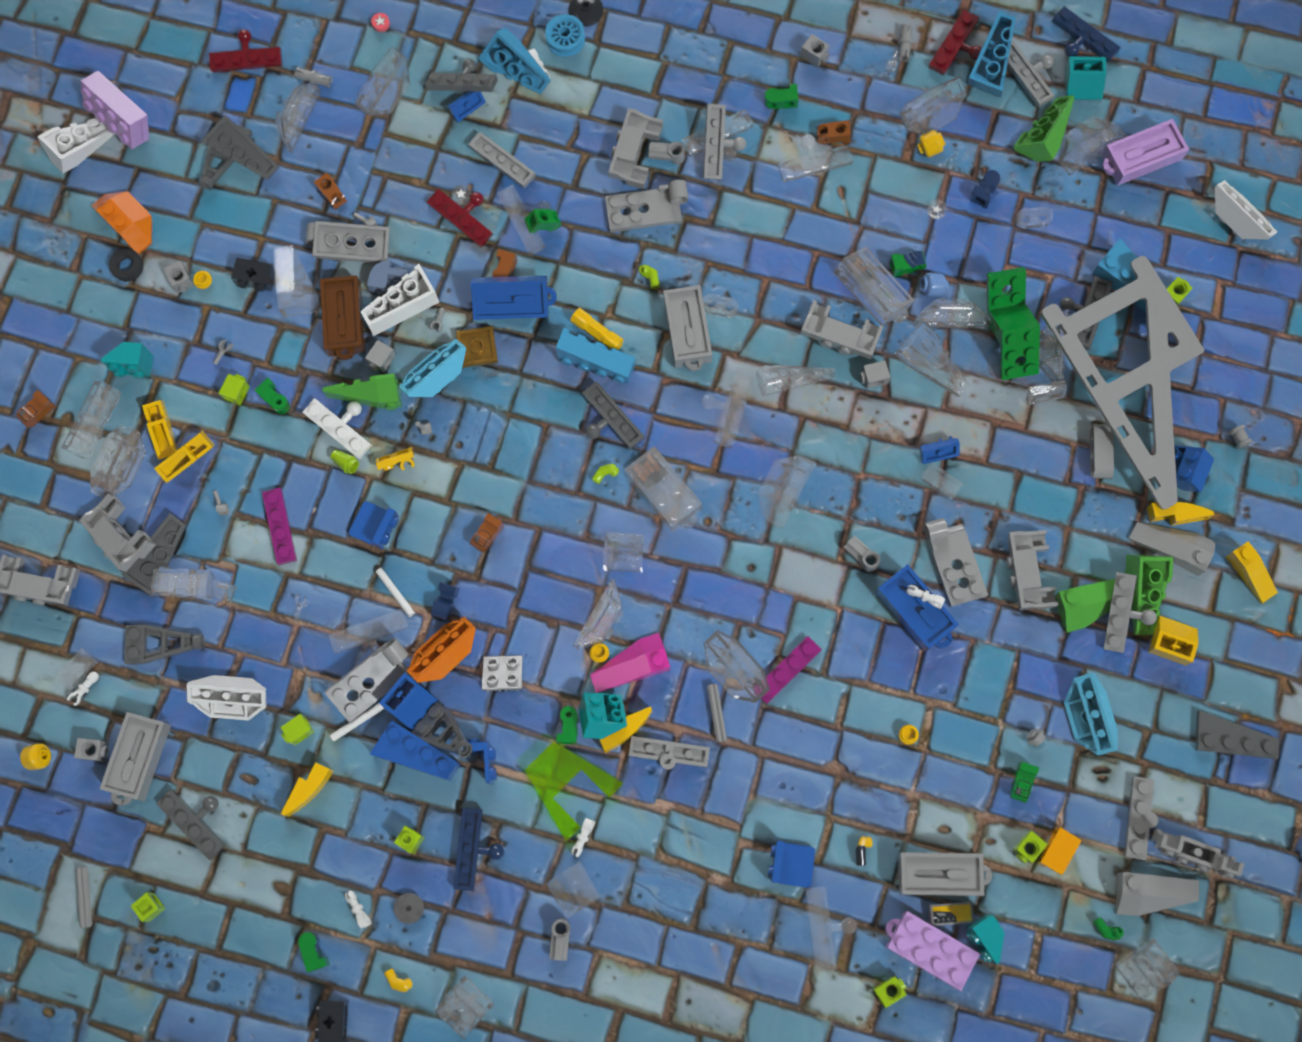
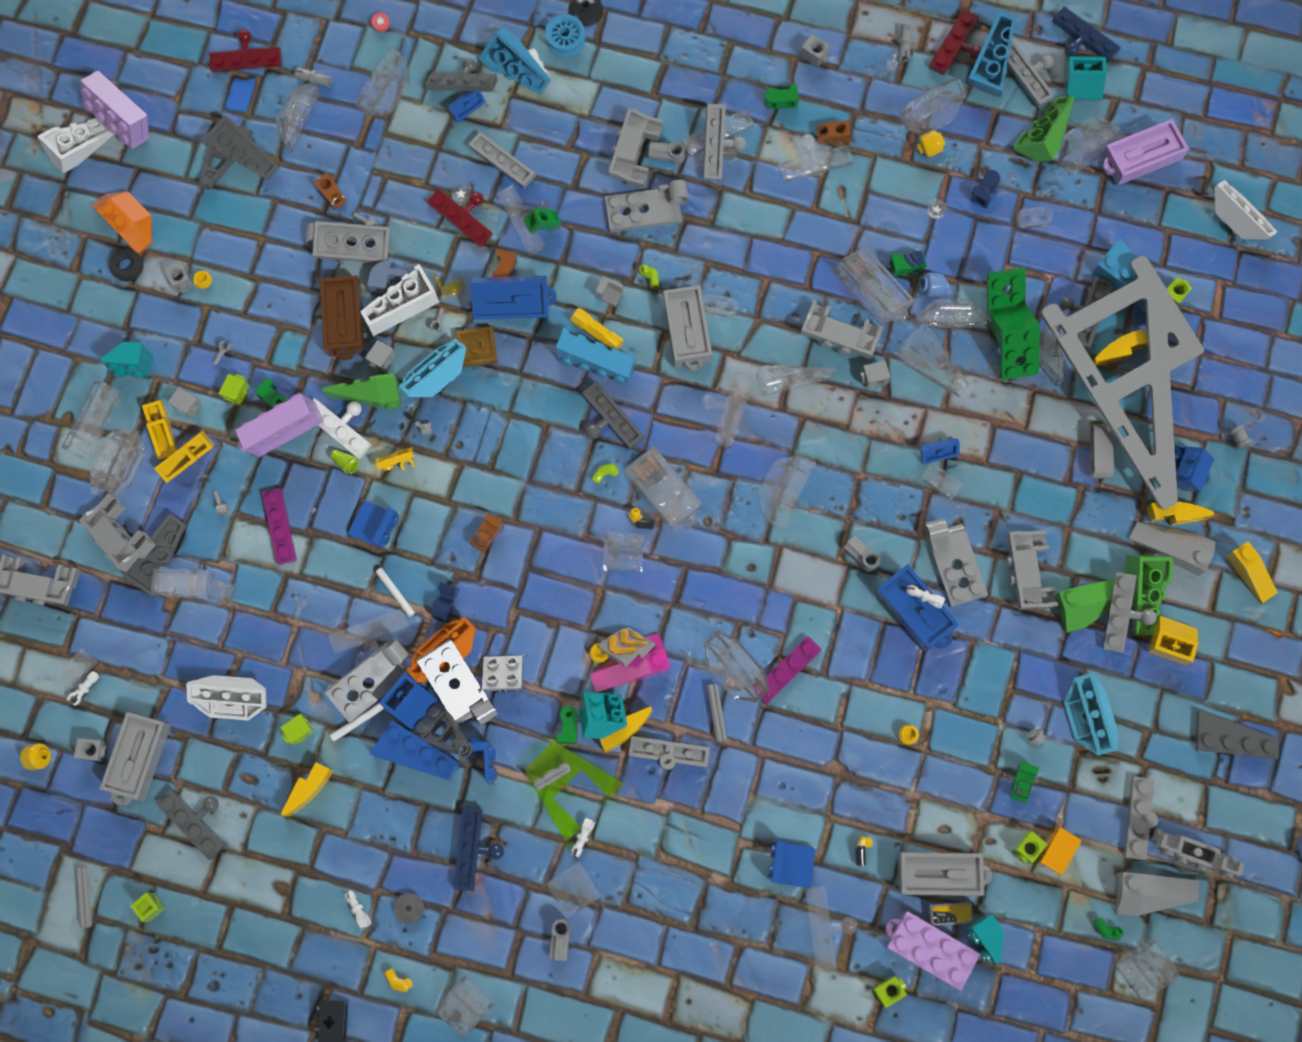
dark orange leg [16,390,56,428] -> none
dark grey plate [124,624,205,665] -> none
black brick [231,258,277,292] -> none
clear wedge [274,246,320,317] -> none
green leg [298,932,330,973] -> none
lime brick [394,826,425,854] -> none
clear wedge [573,579,624,650] -> none
clear plate [1026,380,1067,405] -> none
none -> light grey brick [168,387,202,419]
none -> lavender piece [235,394,324,457]
none -> hinge [416,639,498,725]
none -> clear yellow bracket [432,272,466,297]
none -> light grey axle [533,762,571,790]
none -> light grey panel [595,276,624,307]
none -> slope [598,627,655,667]
none -> arm [629,508,654,530]
none -> yellow slope [1093,329,1148,367]

